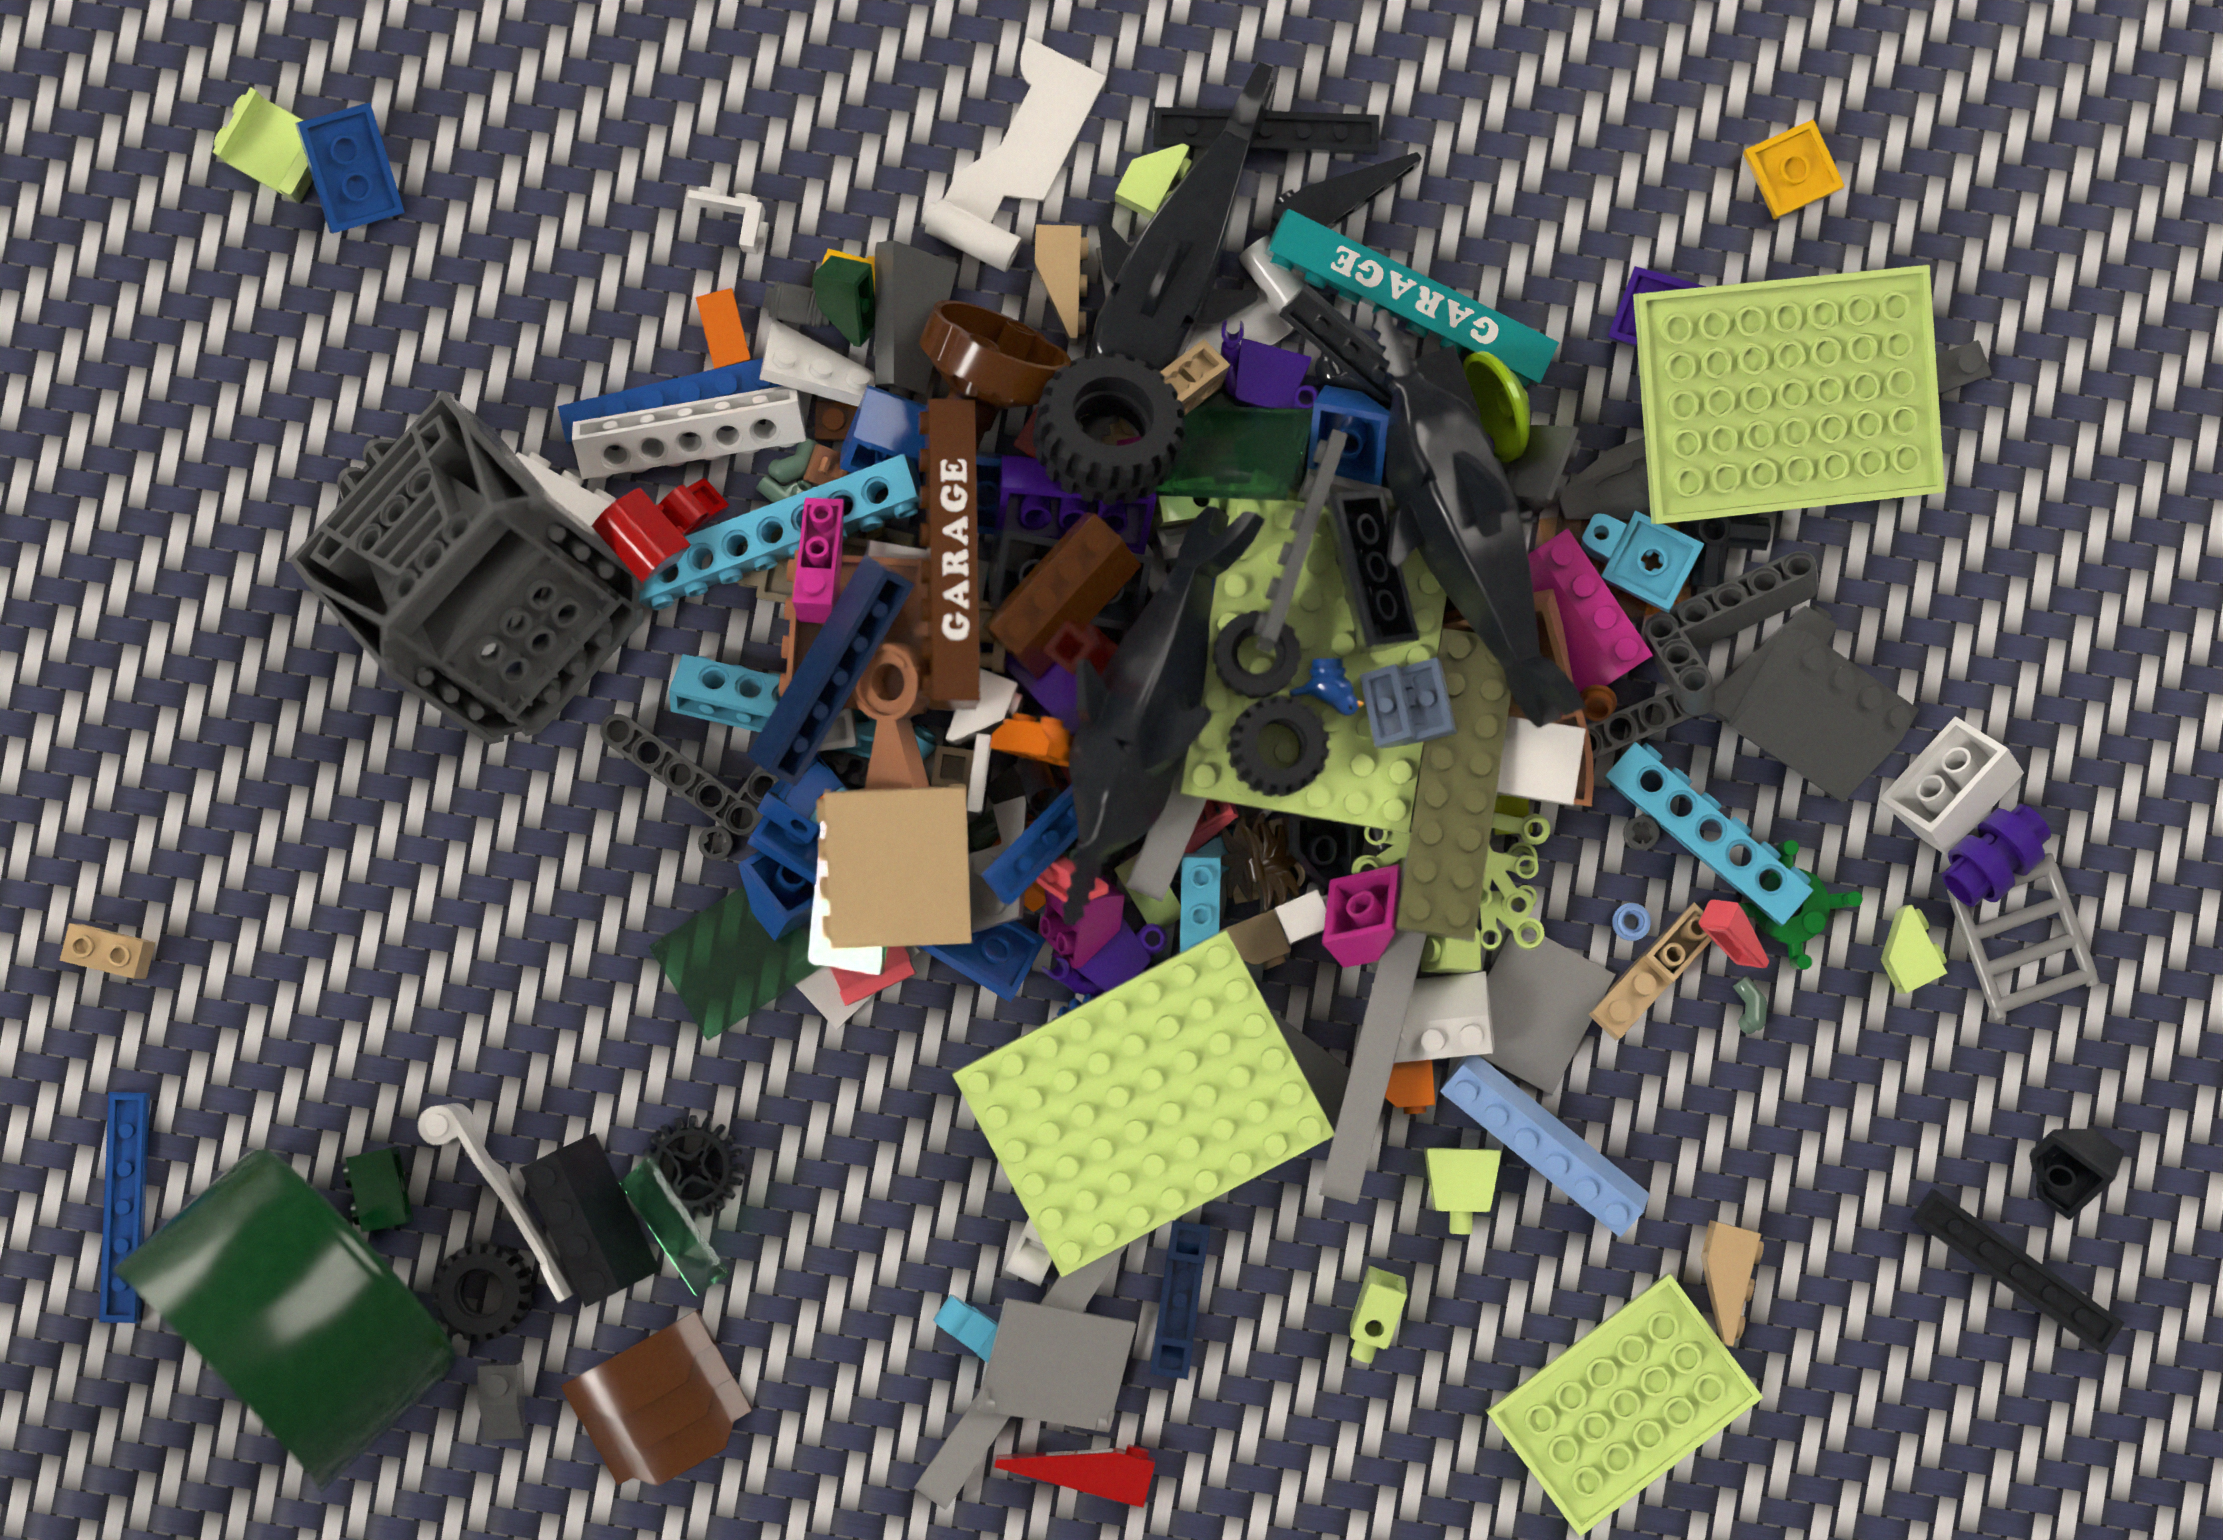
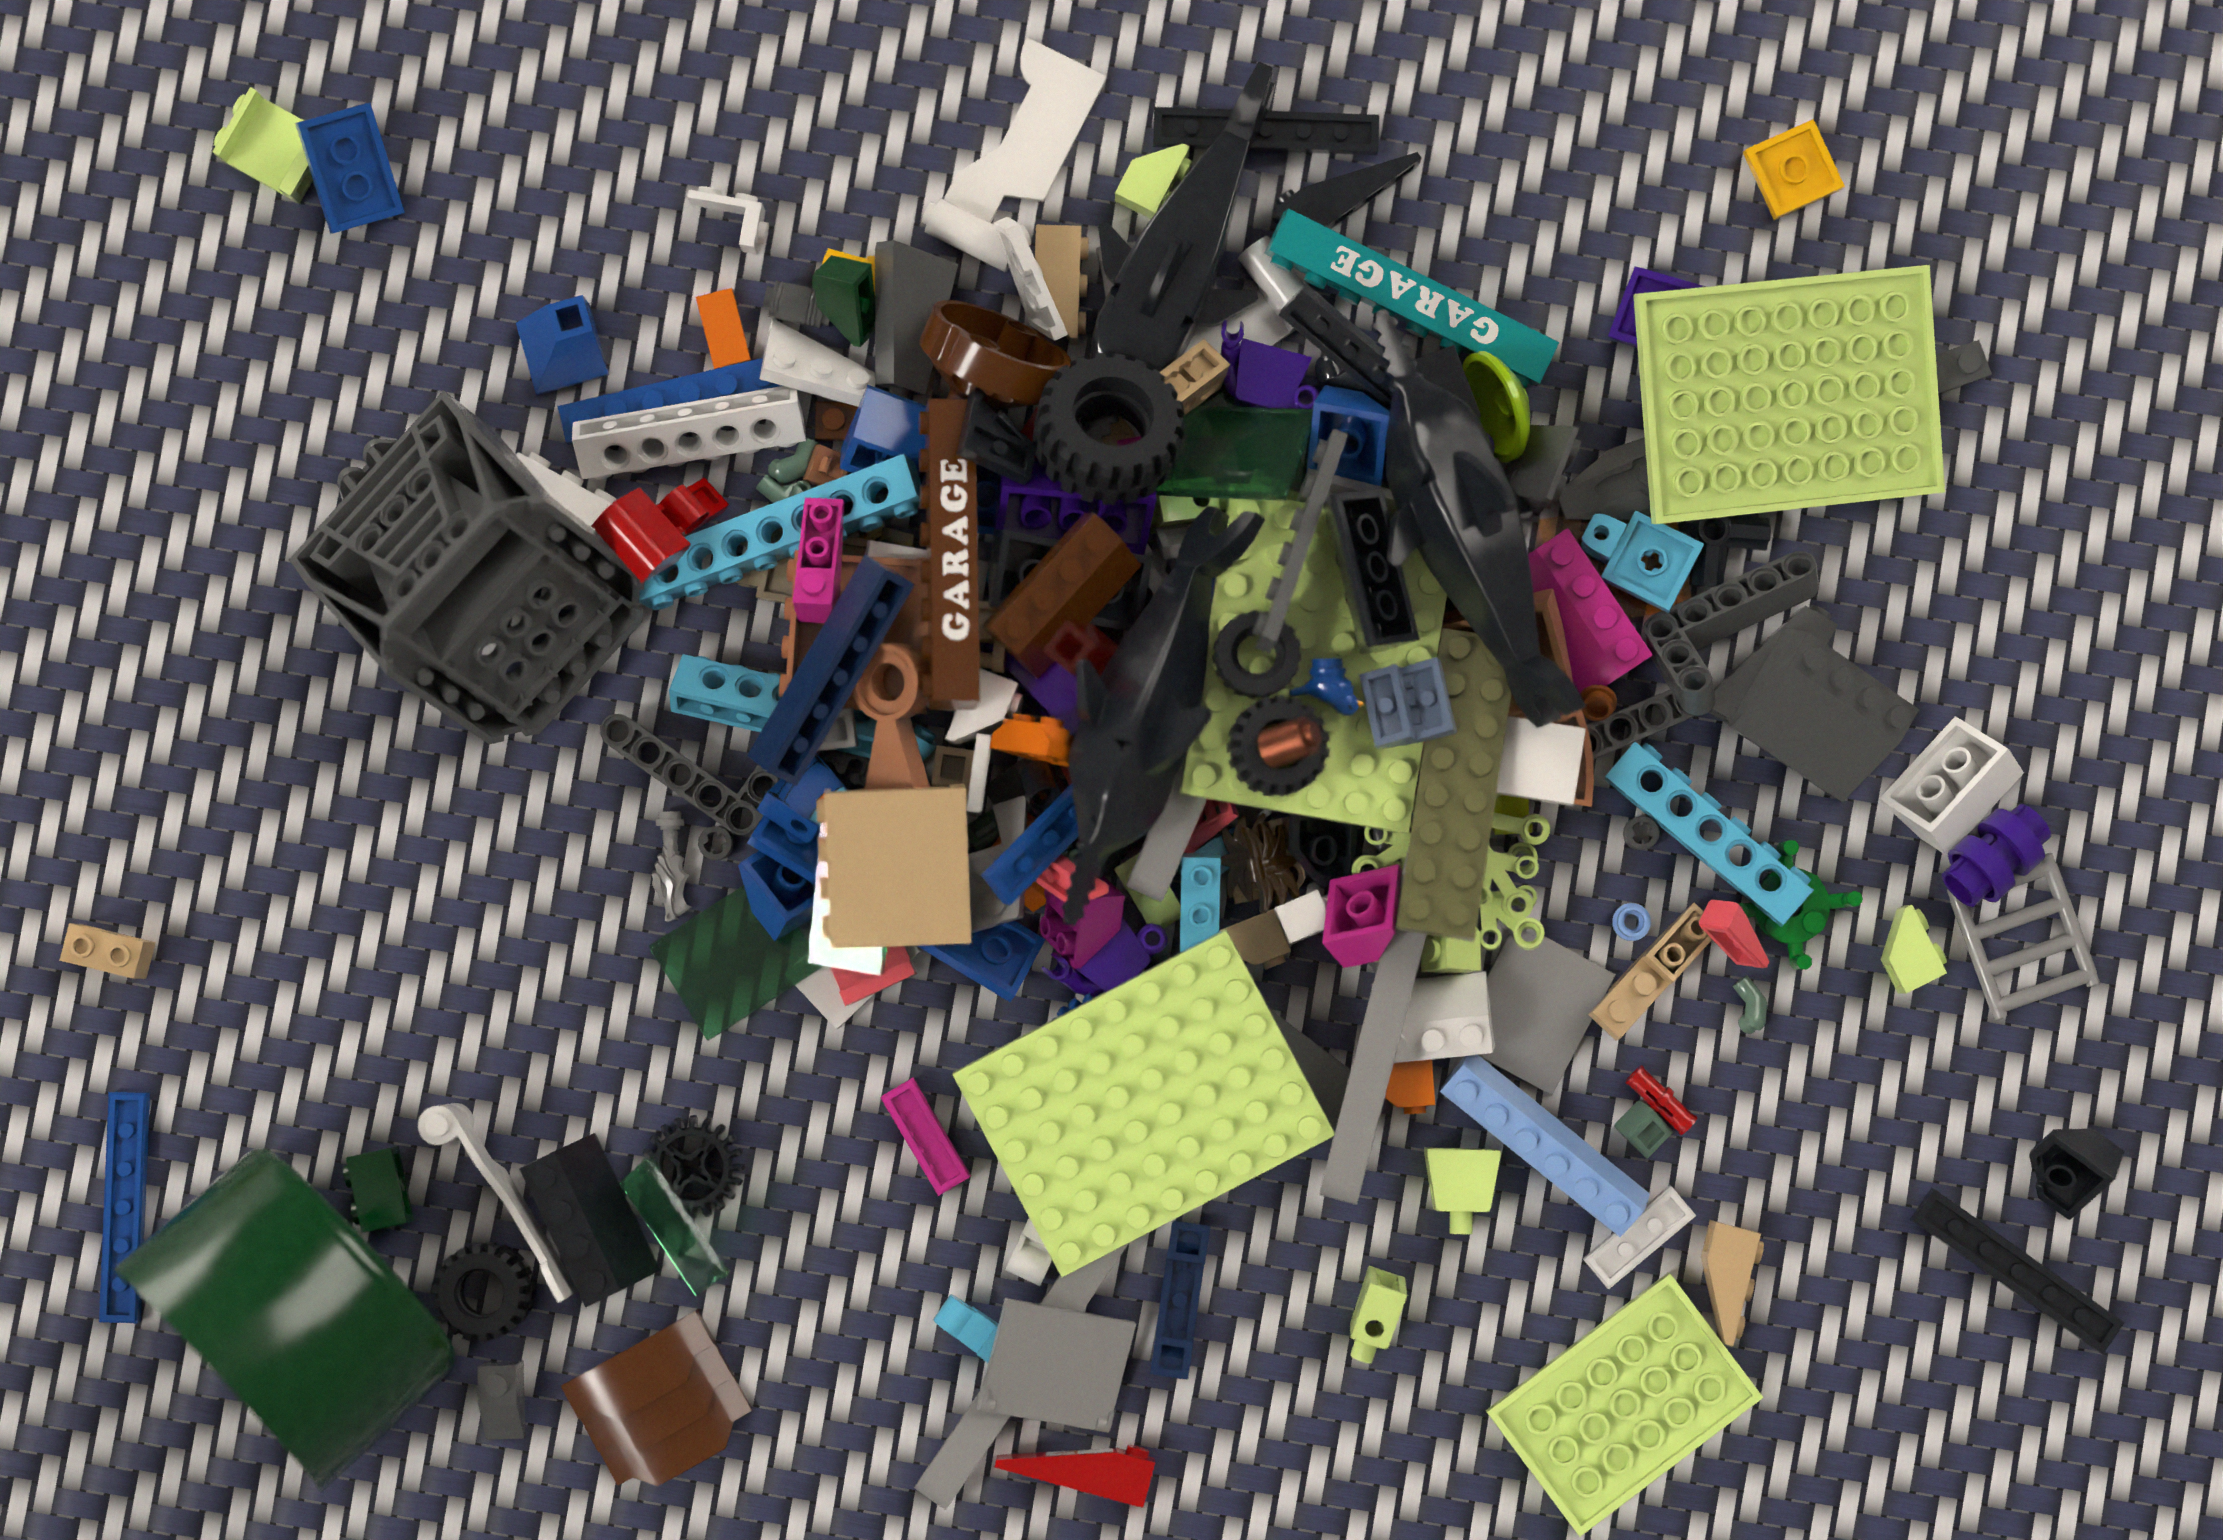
none -> blue slope [516,295,609,396]
none -> light grey piece [652,811,691,923]
none -> dark pink plate [880,1077,972,1196]
none -> black wing [956,387,1037,485]
none -> white wing [993,217,1068,341]
none -> copper brick [1258,716,1322,768]
none -> white tile [1583,1185,1696,1289]
none -> sand green slope [1614,1100,1673,1159]
none -> red pin [1625,1065,1698,1135]

